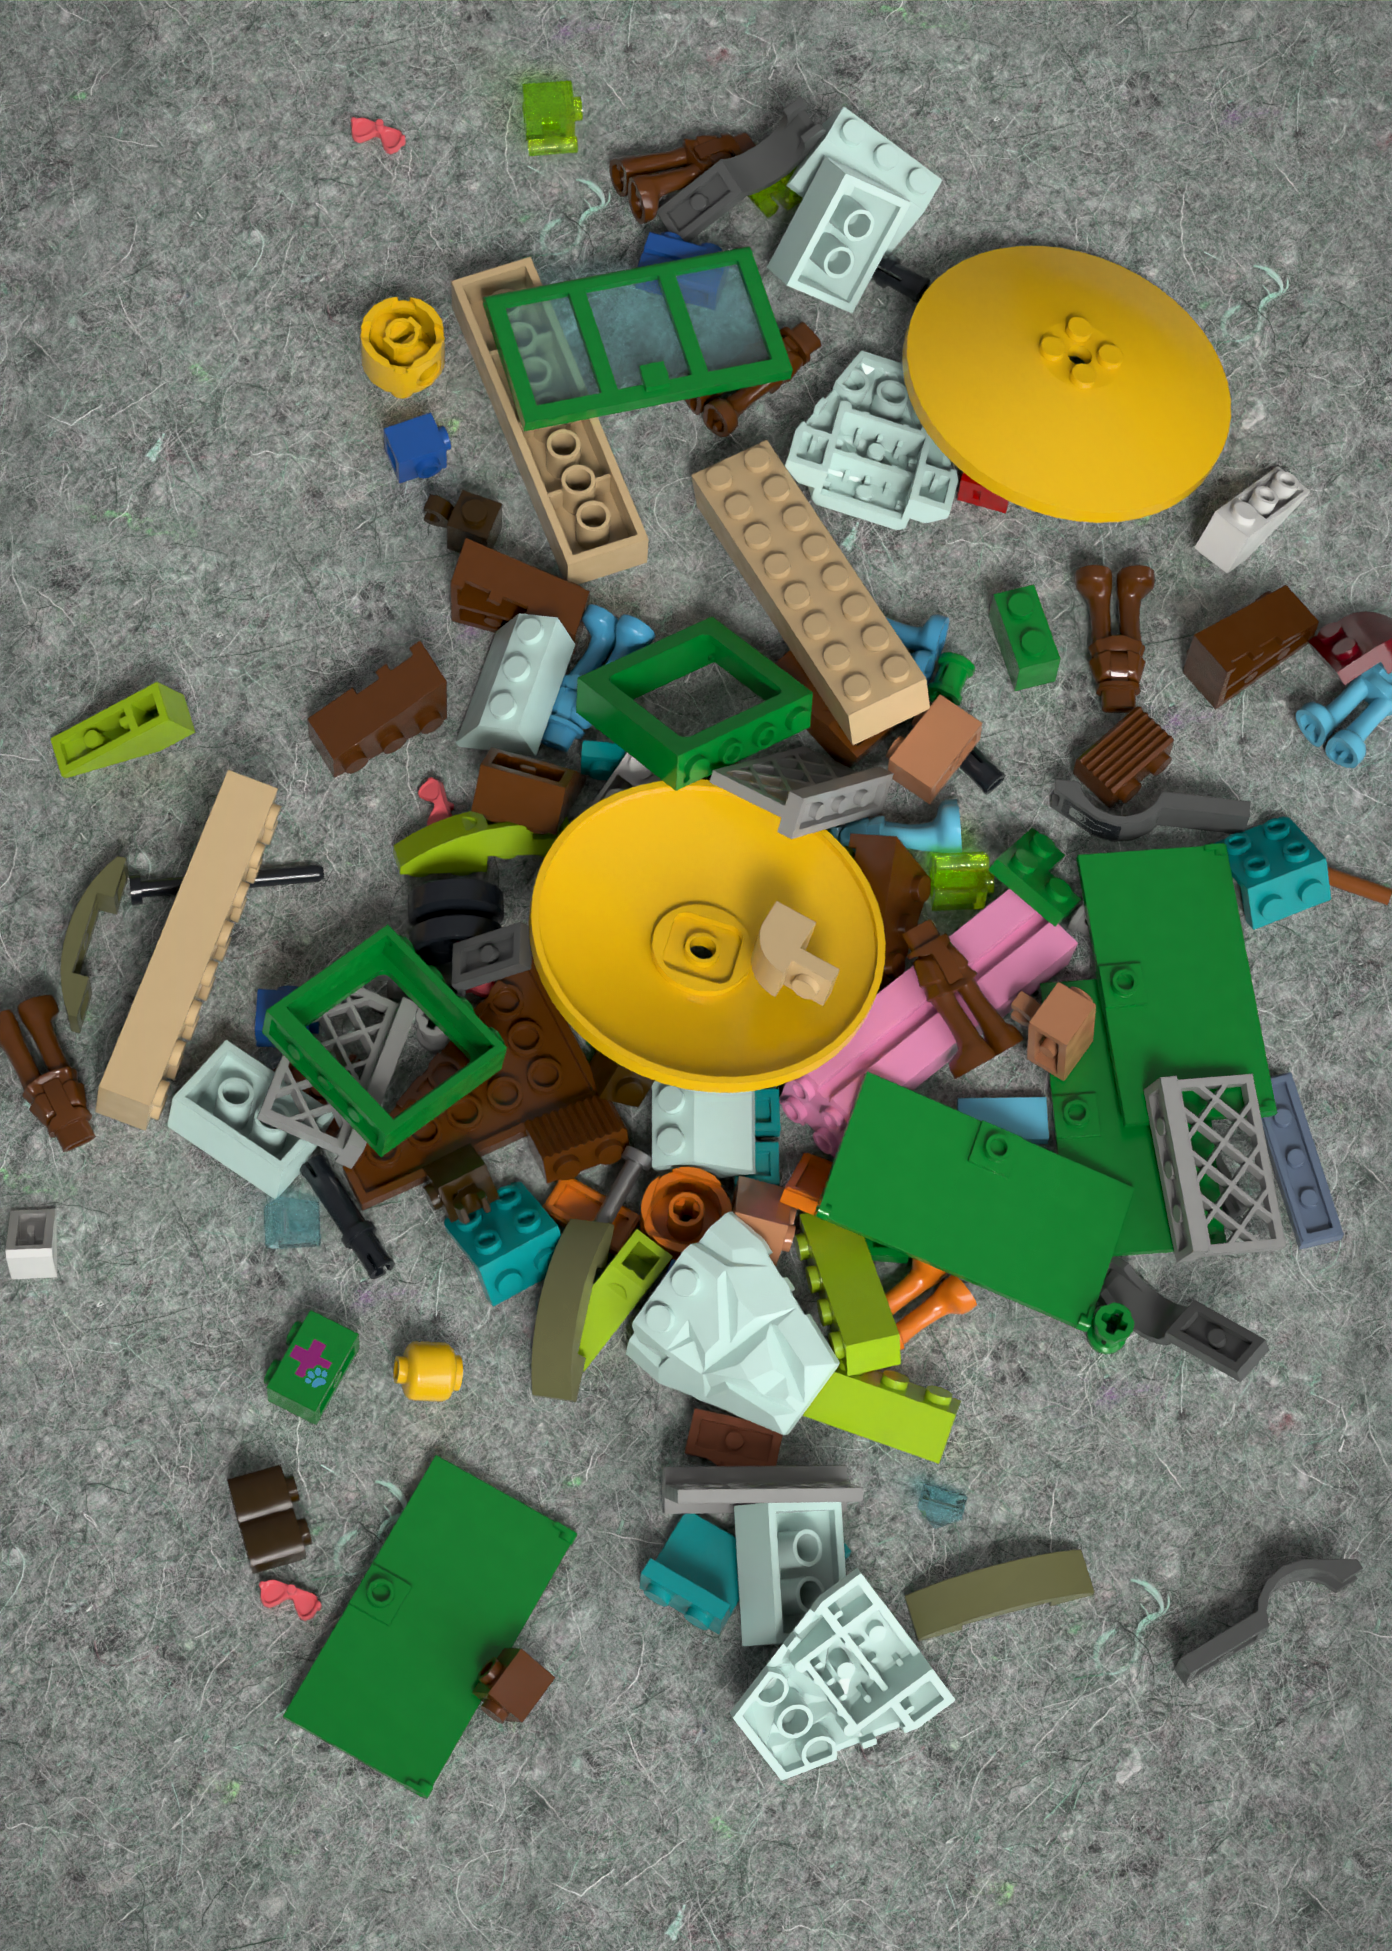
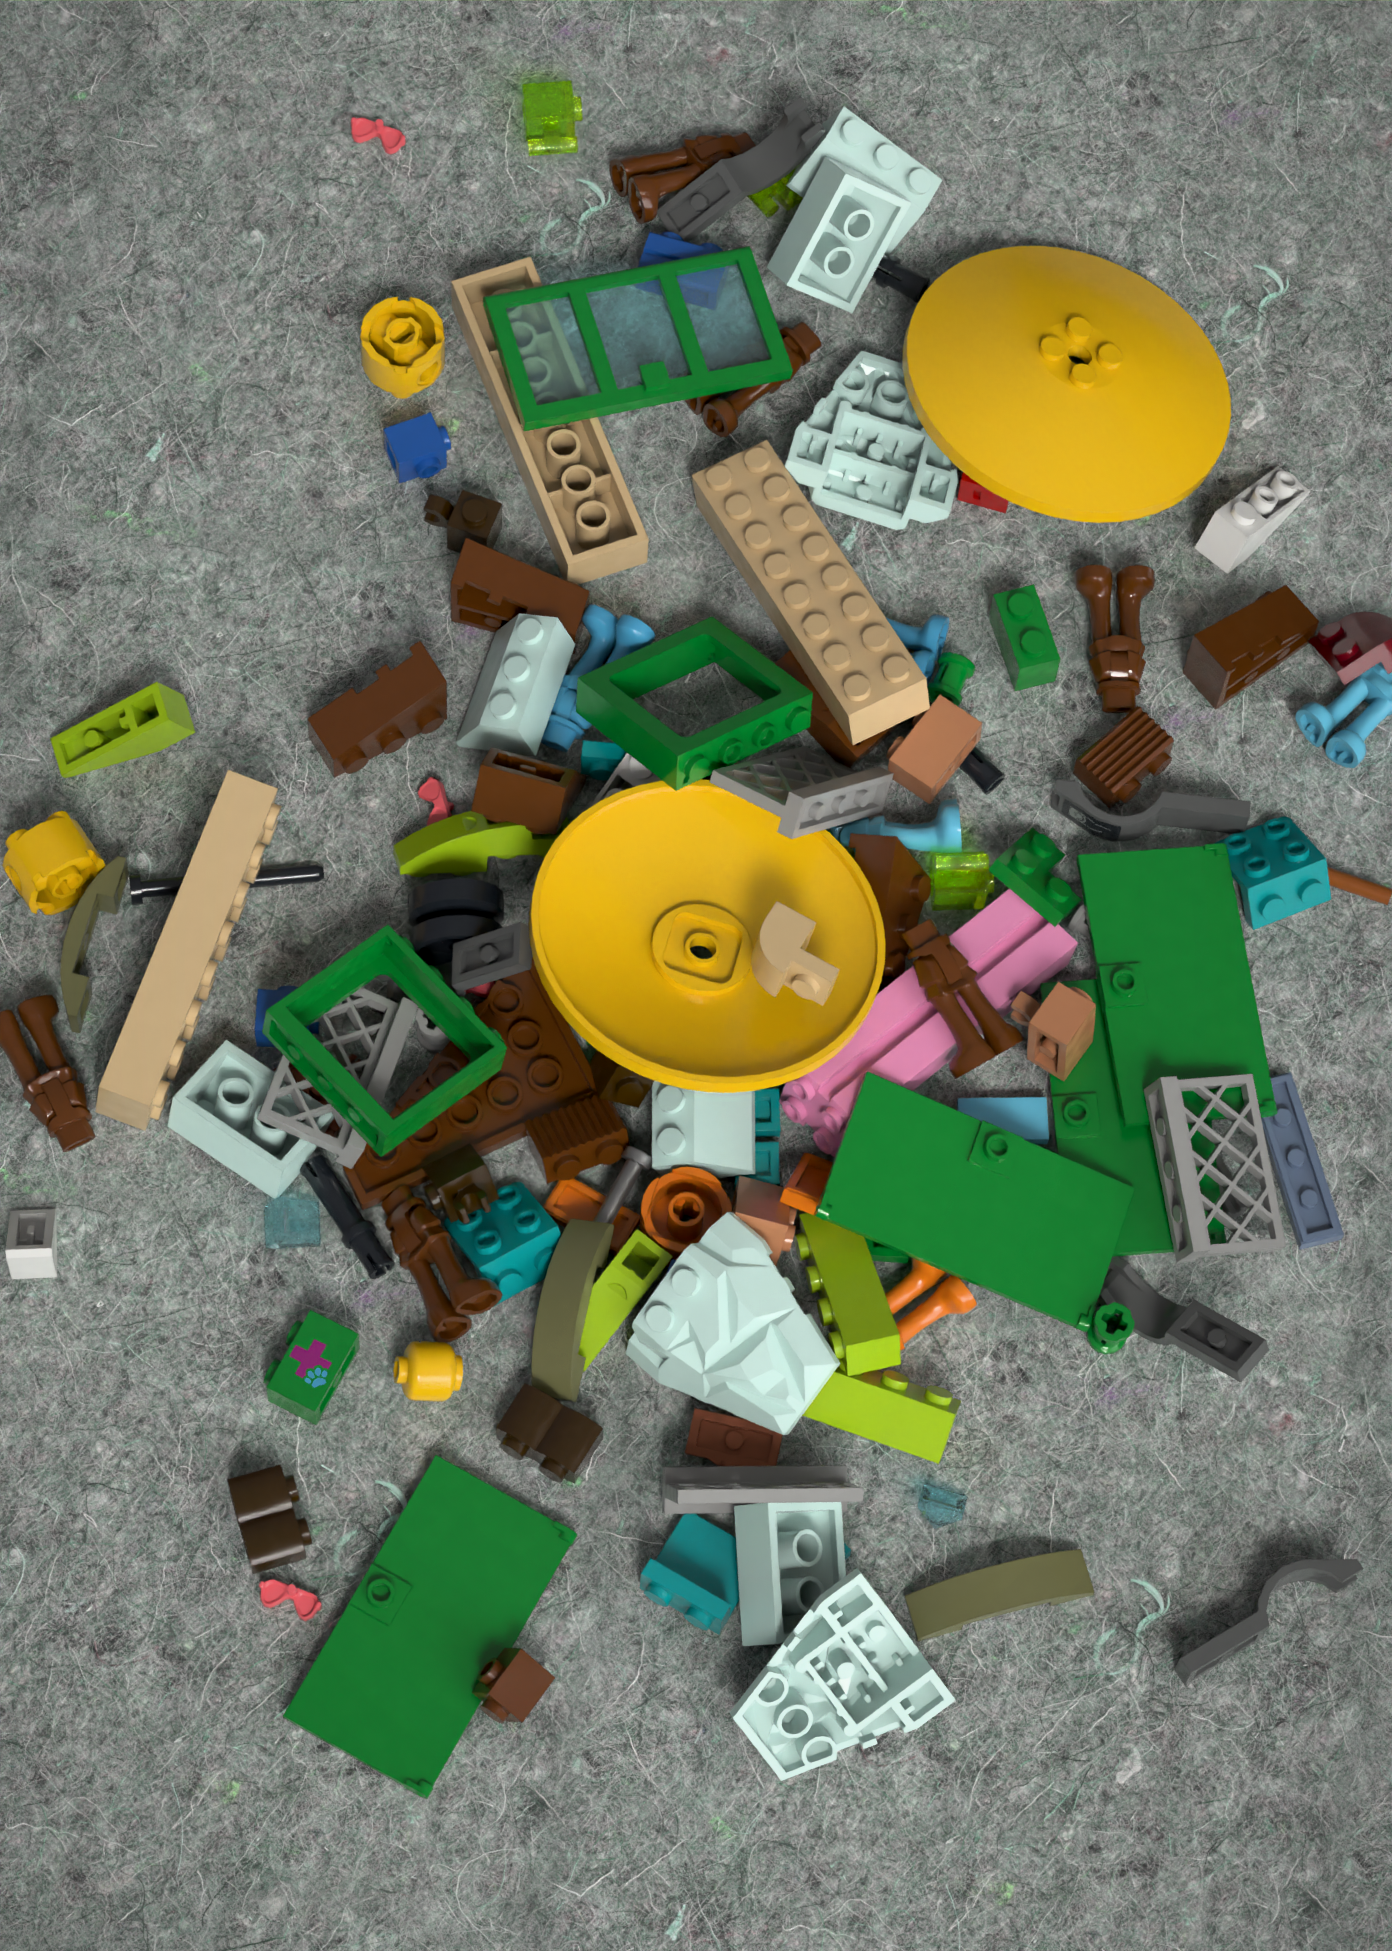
none -> yellow brick [2,811,105,915]
none -> reddish brown piece [381,1185,502,1343]
none -> dark brown brick [496,1383,603,1483]

